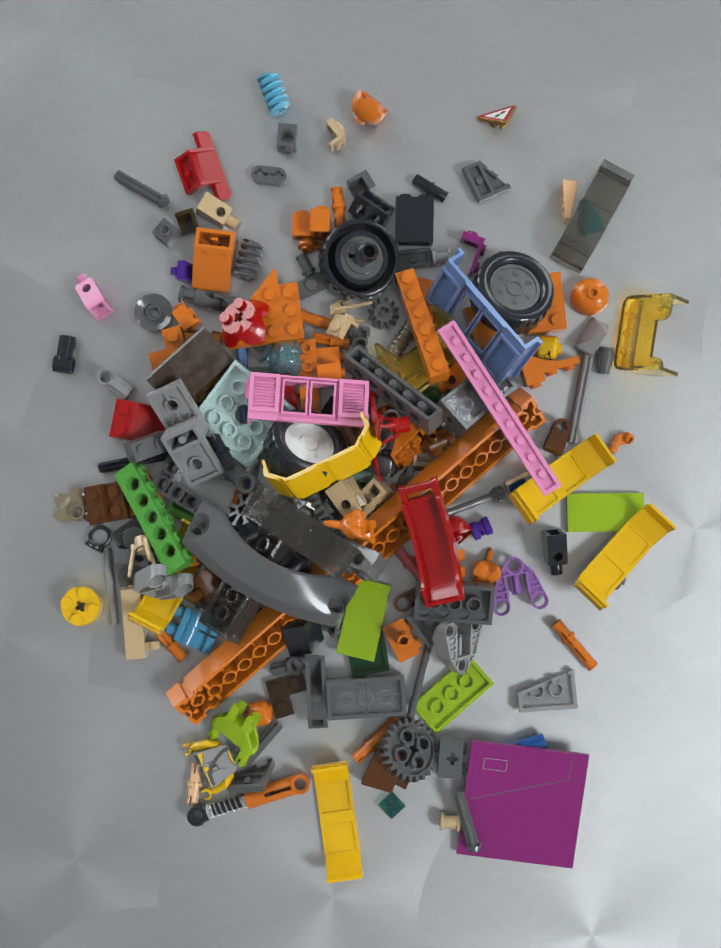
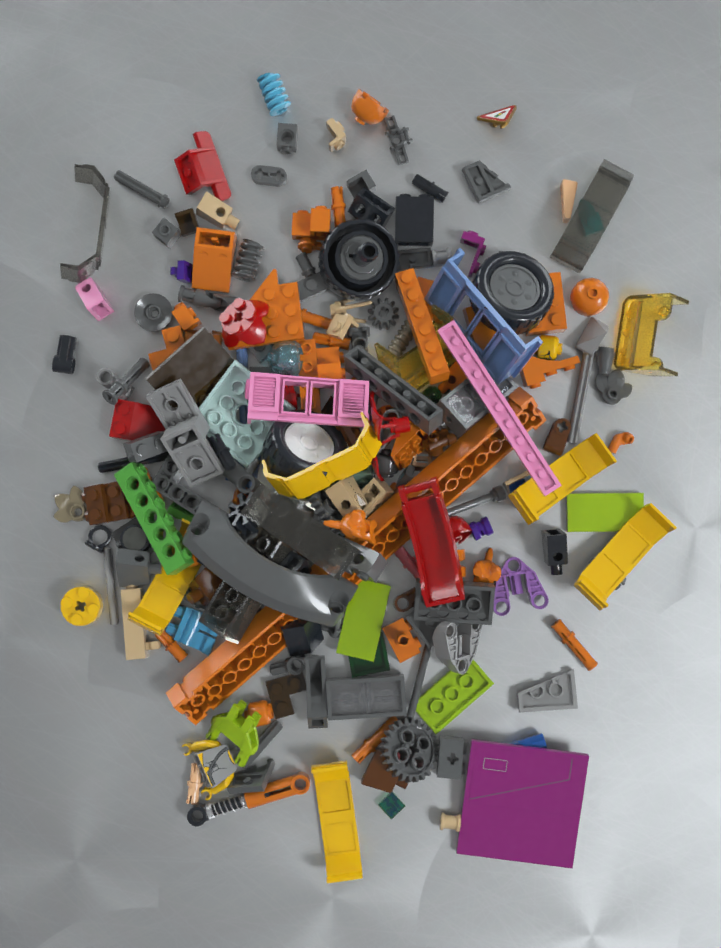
tan plant [127,535,156,578] -> none
light grey connector [133,564,194,600] -> none
dark grey axle [453,791,482,853] -> none
none -> clear smoke windscreen [60,164,110,283]
none -> dark grey pin [102,358,150,405]
none -> dark grey piece [384,115,413,165]
none -> dark grey plate [595,369,632,405]

